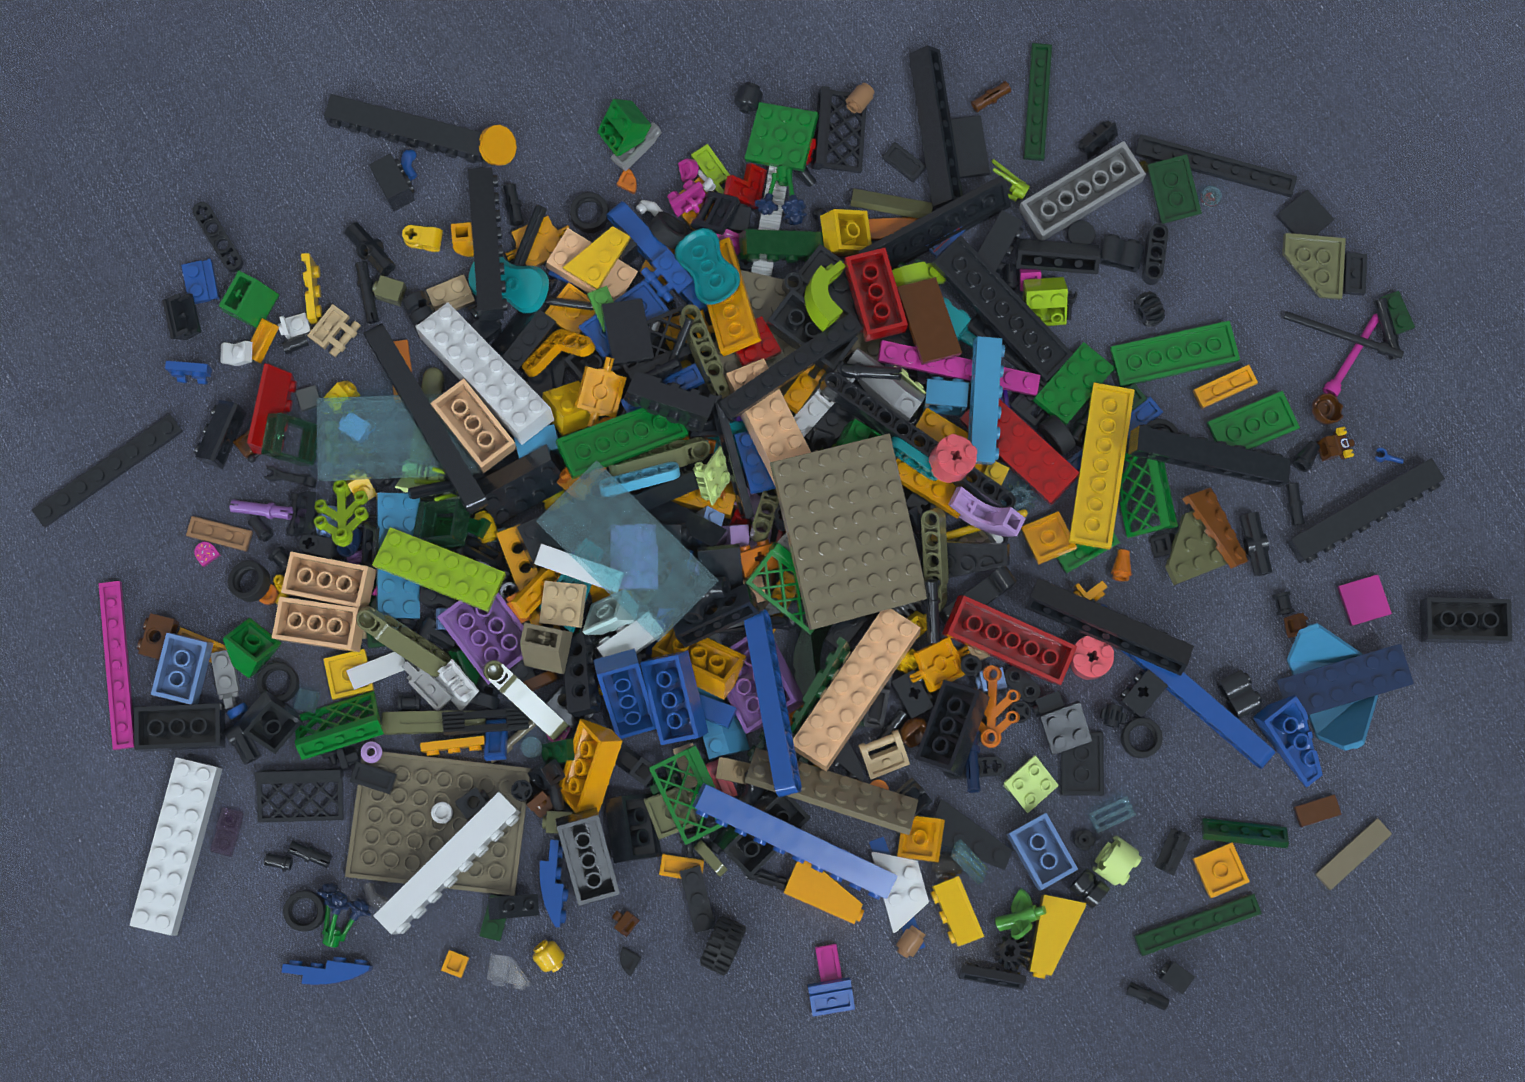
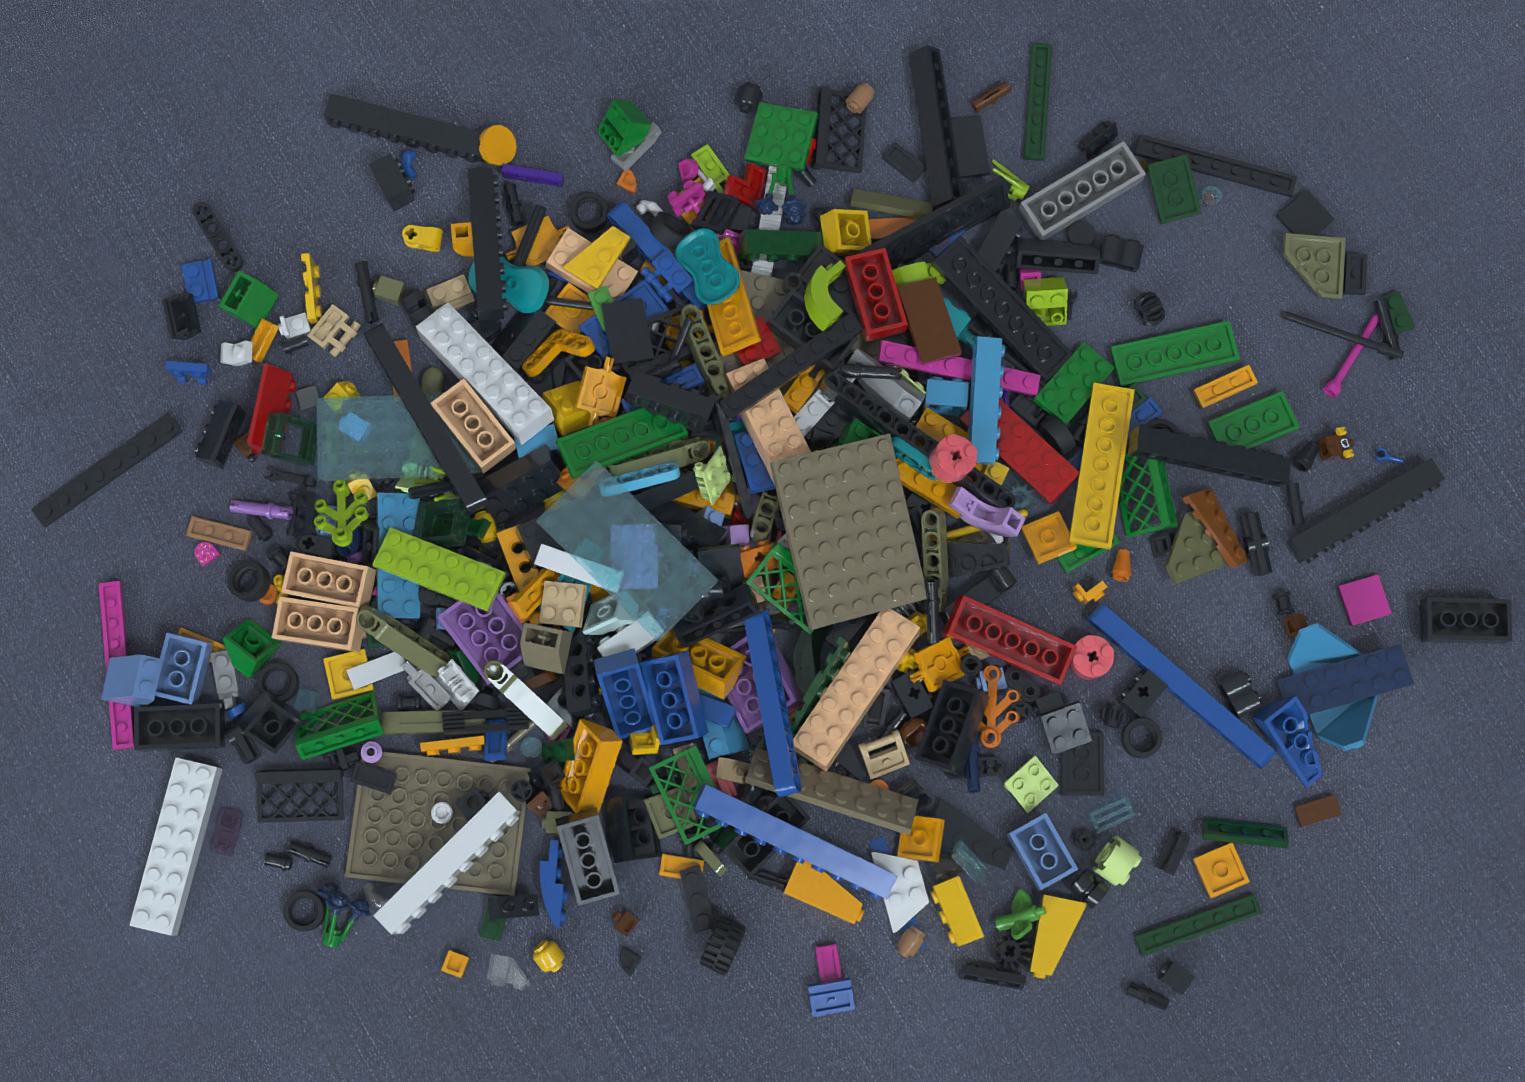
reddish brown brick [137,613,179,660] -> none
blue slope [282,957,373,985] -> none
black piece [345,222,396,276] -> none
black brick [1025,578,1194,676] -> none
black beam [1142,223,1168,285] -> none
reddish brown hair [1312,393,1344,424] -> none
dark tan tile [1315,818,1392,890] -> none
none -> medium blue slope [101,655,162,707]
none -> dark purple tile [502,164,564,187]
none -> yellow bracket [629,725,661,755]

